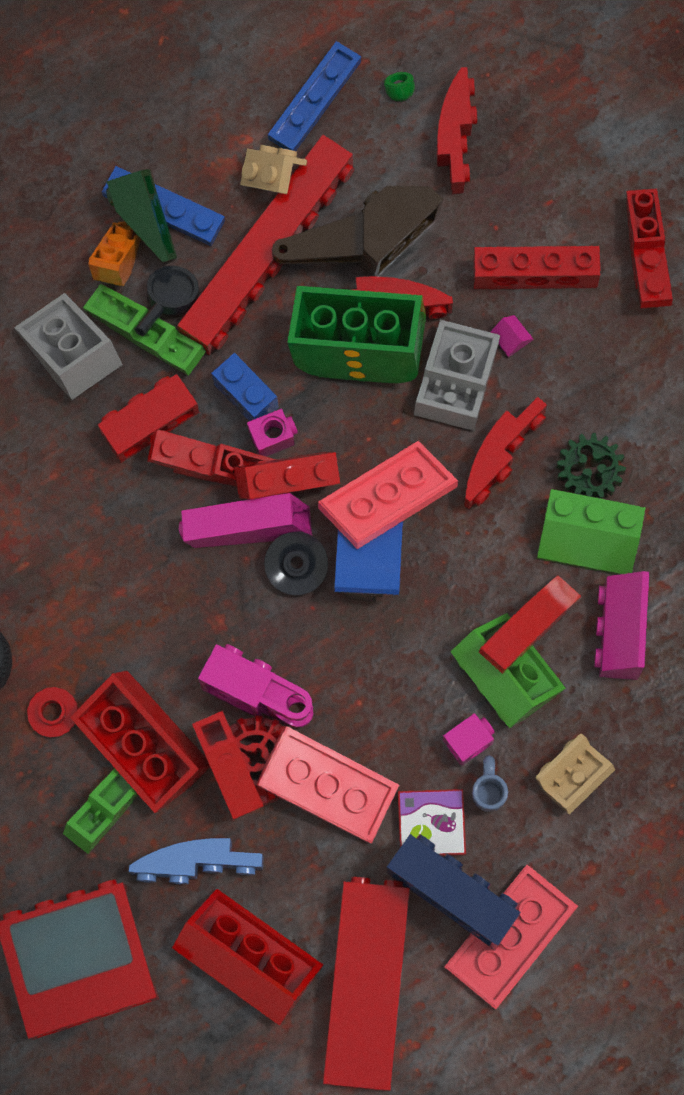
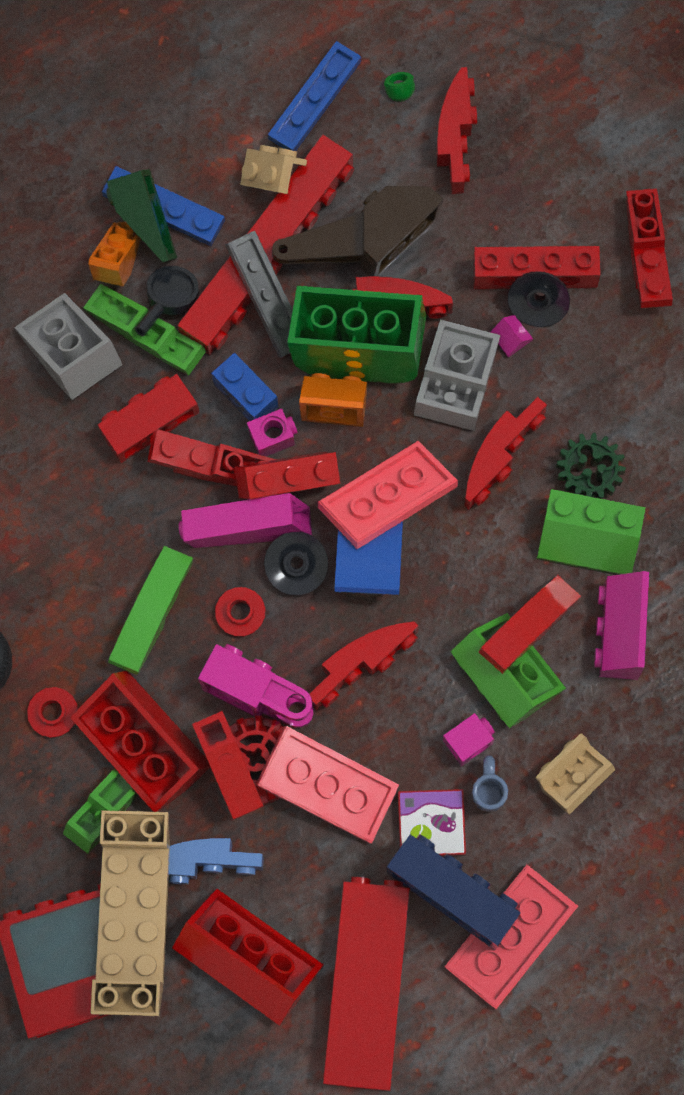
none -> tan slope [91,810,170,1016]
none -> bright green slope [108,546,193,675]
none -> red piece [215,587,265,636]
none -> dark grey tile [225,230,293,358]
none -> orange slope [299,373,367,427]
none -> red slope [309,621,419,710]
none -> black dish [508,271,570,327]

